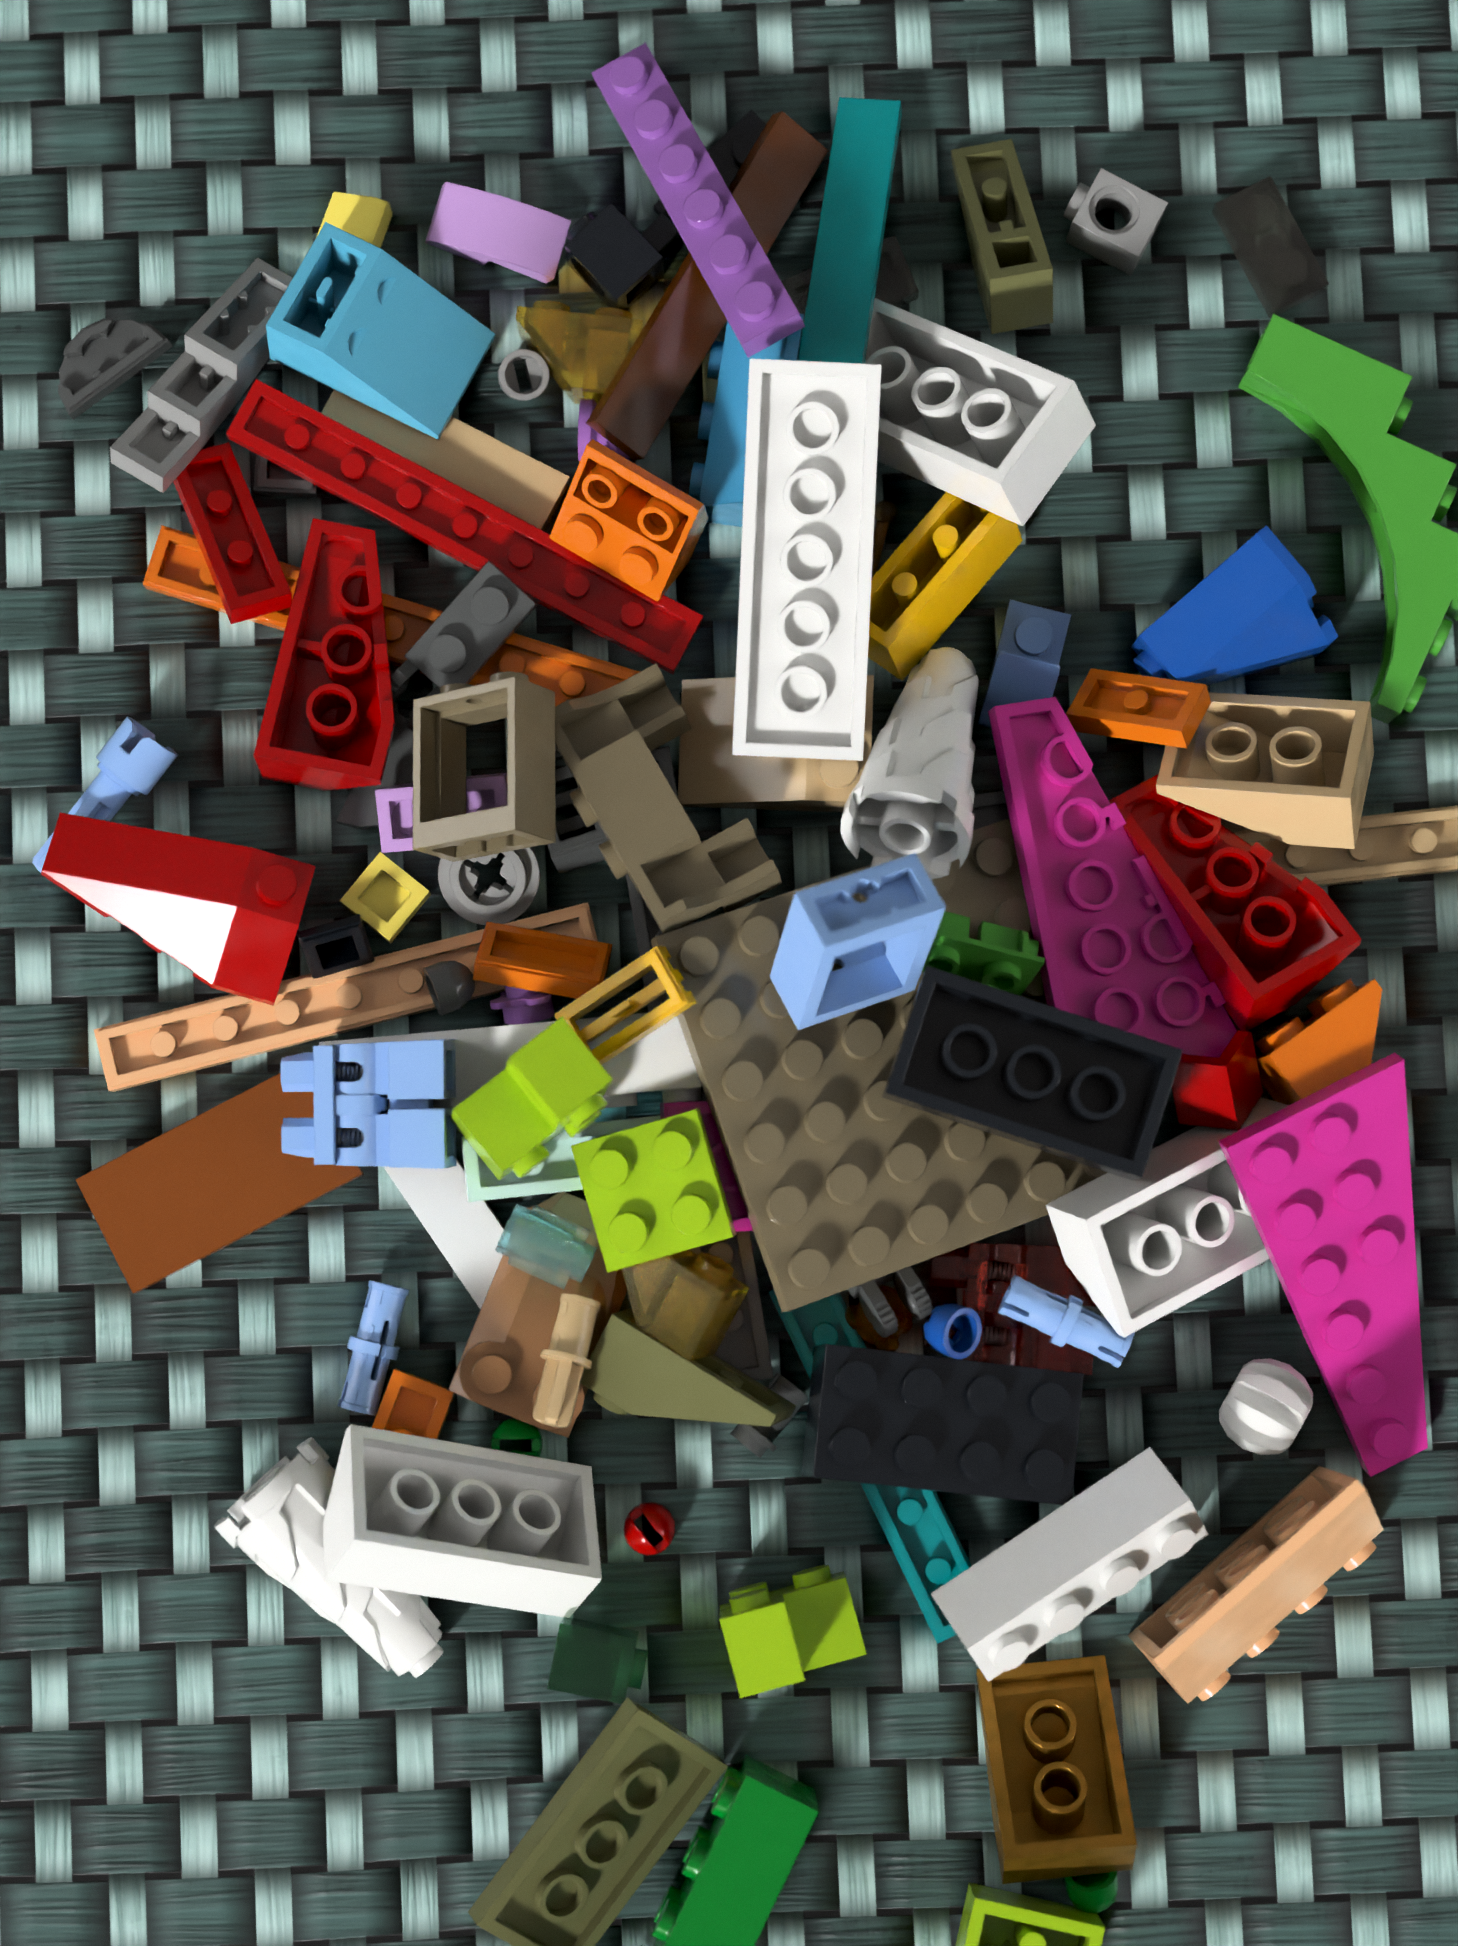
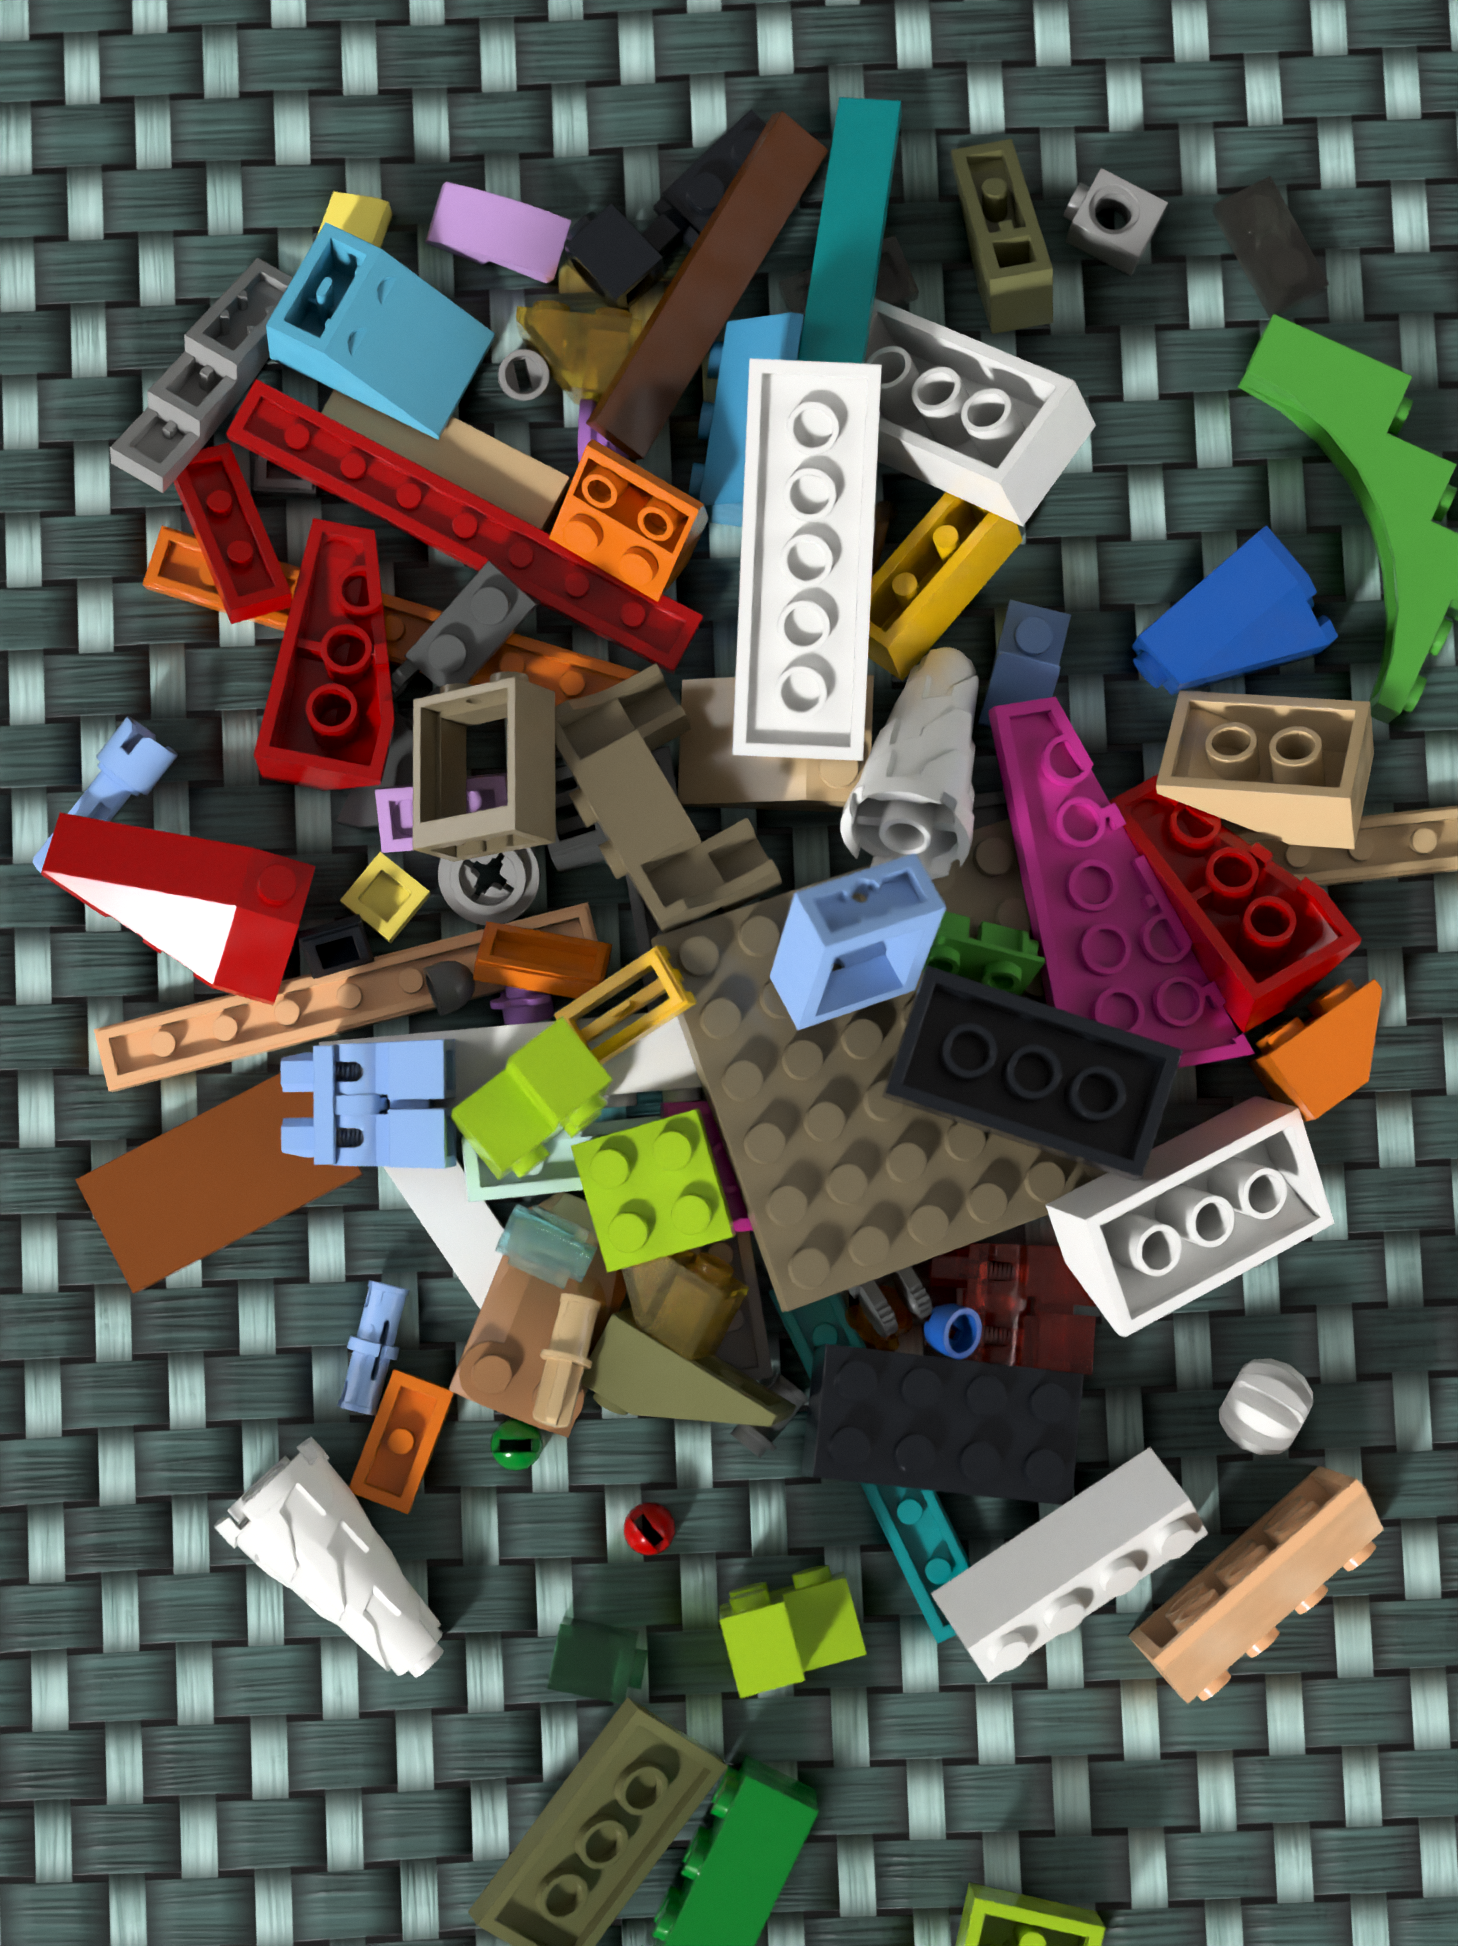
dark grey tile [58,318,173,420] -> none
white slope [323,1424,602,1618] -> none
medium lavender plate [591,42,805,358] -> none
pearl gold slope [976,1655,1137,1884] -> none
light blue pin [998,1275,1135,1368] -> none
green hinge [1065,1871,1118,1914] -> none
orange plate [1066,668,1211,748] -> none
red panel [1172,1031,1263,1130] -> none
dark pink wing [1218,1052,1428,1477] -> none

